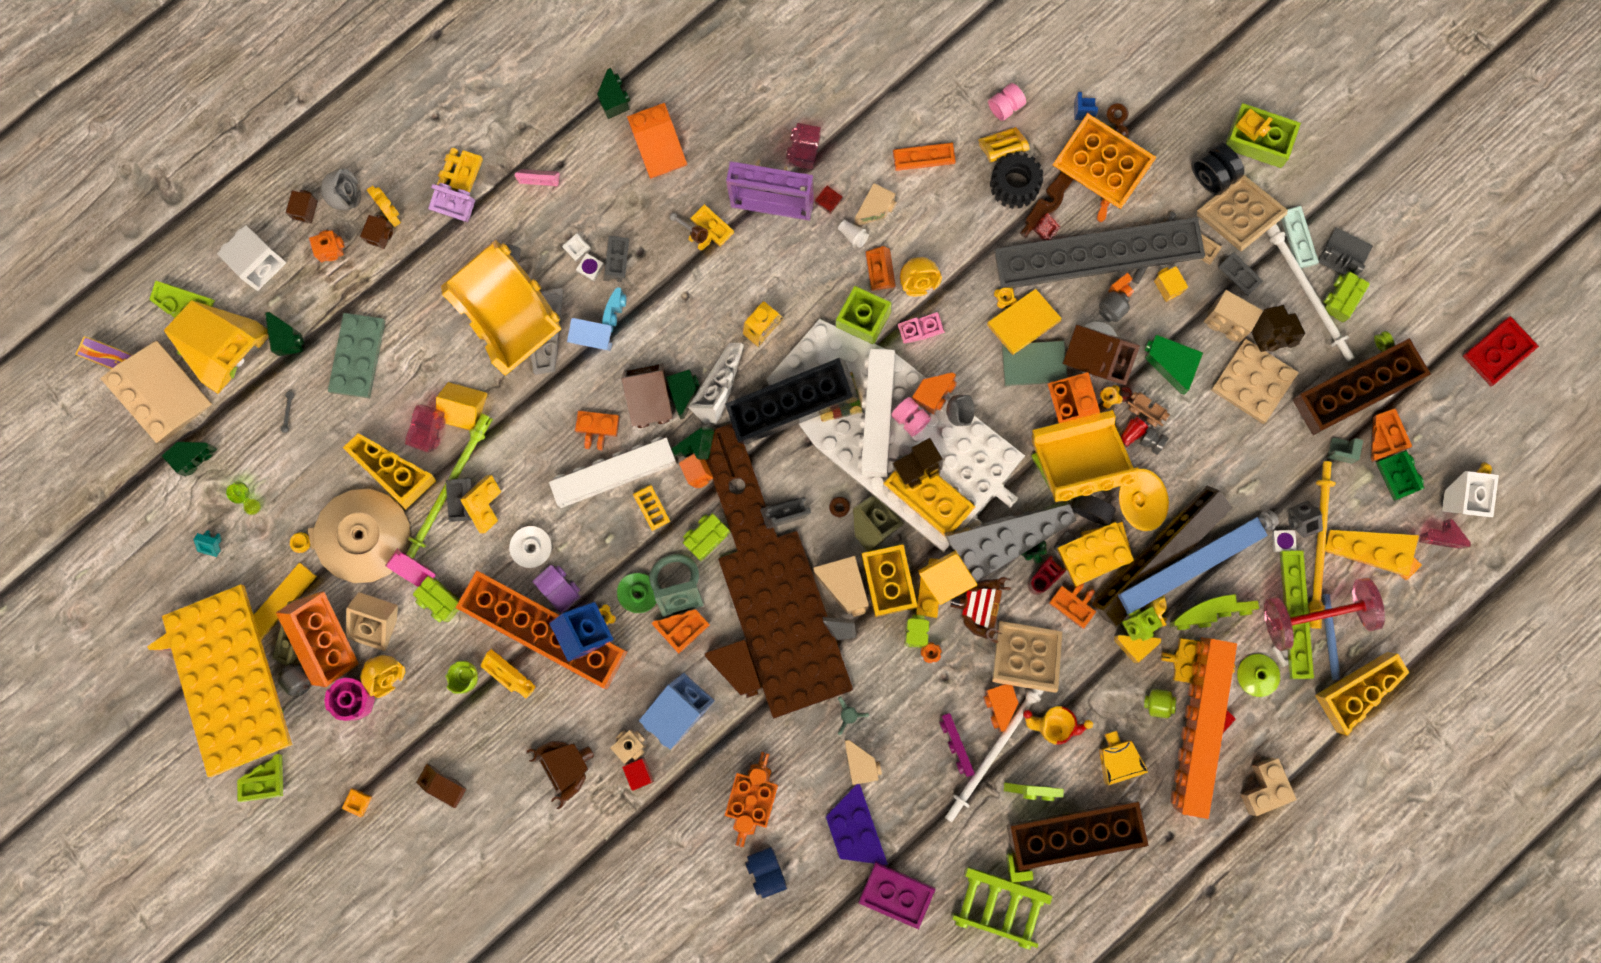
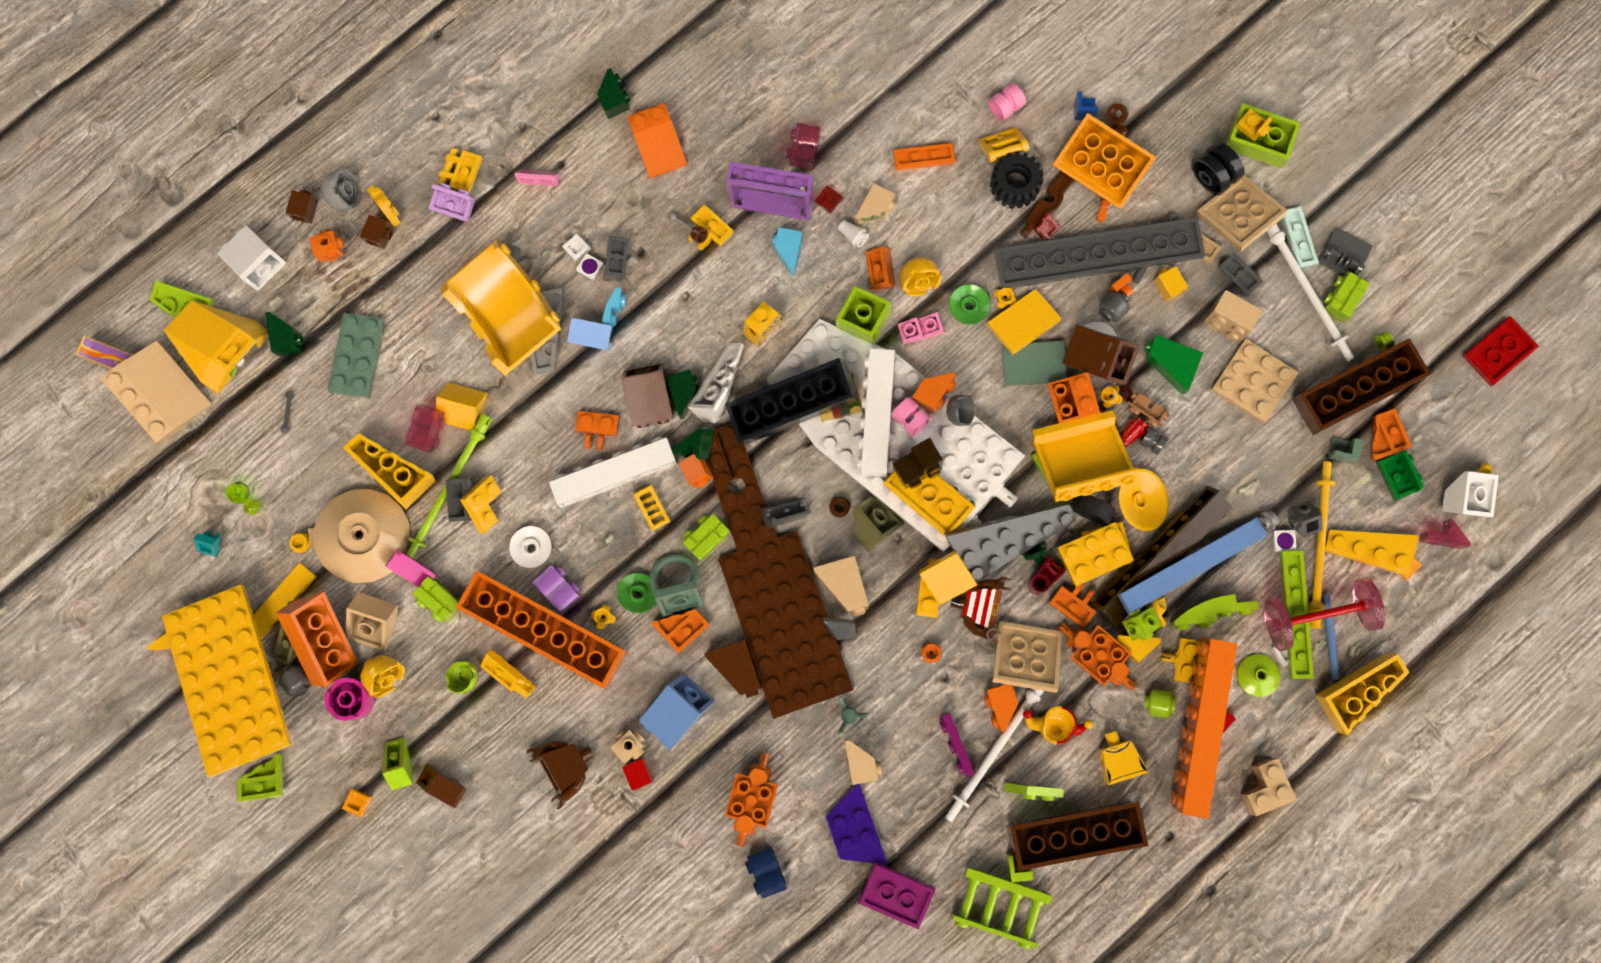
dark green slope [161,442,217,477] -> none
blue slope [549,602,614,662] -> none
yellow brick [861,545,917,617] -> none
lime brick [904,615,929,648] -> none
dark brown brick [1251,305,1306,352] -> none
none -> lime slope [382,737,413,790]
none -> medium azure slope [772,227,803,276]
none -> bright green dish [949,284,990,325]
none -> orange piece [1058,623,1137,691]

